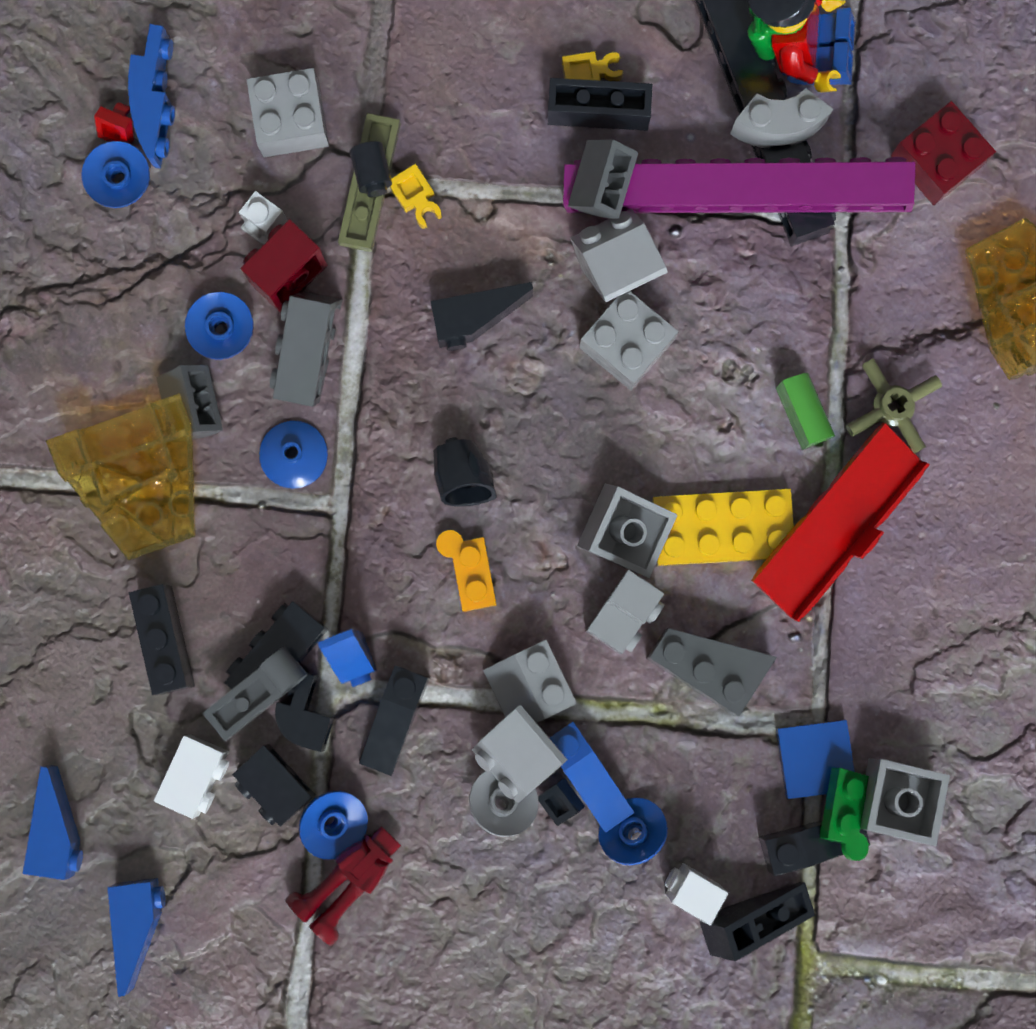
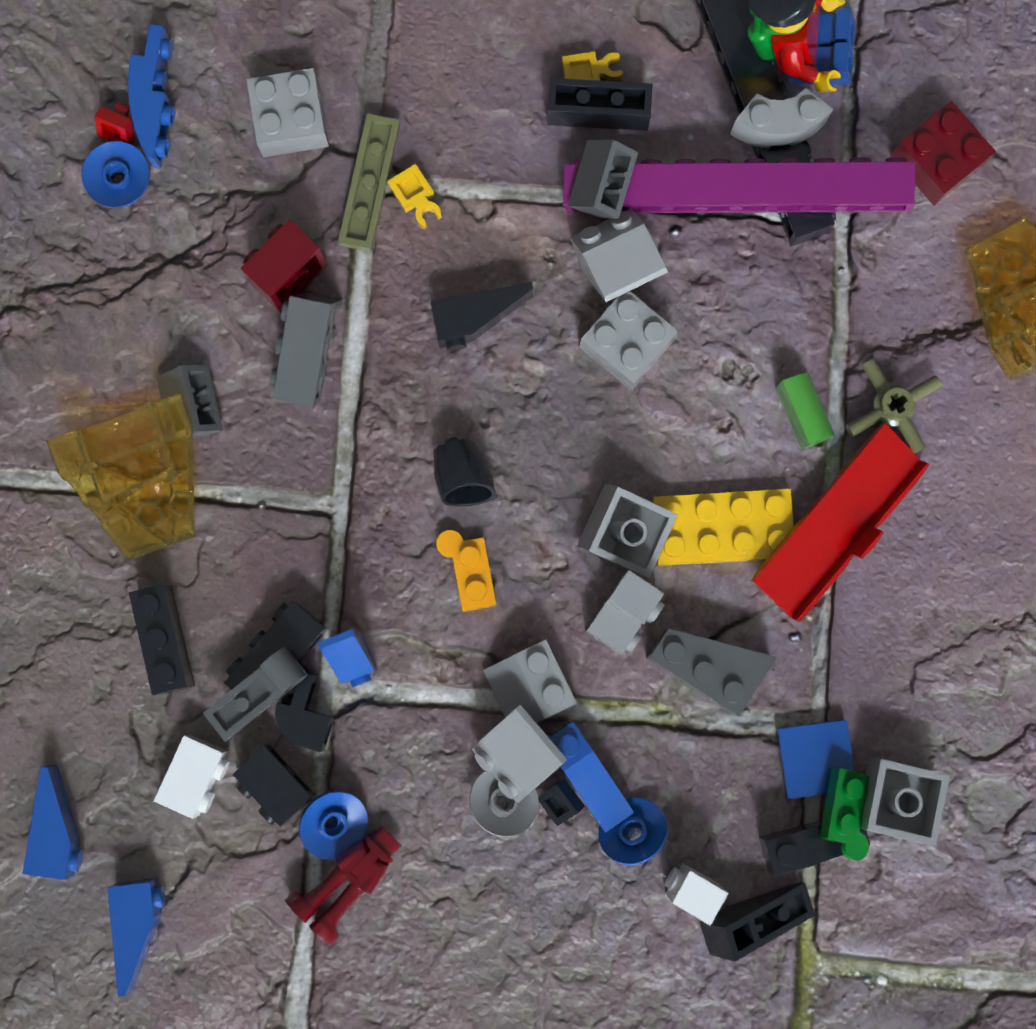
blue dish [185,292,254,360] -> none
white brick [239,191,288,245] -> none
blue dish [259,421,328,489] -> none
black brick [349,141,392,197] -> none
black slope [359,665,430,776] -> none

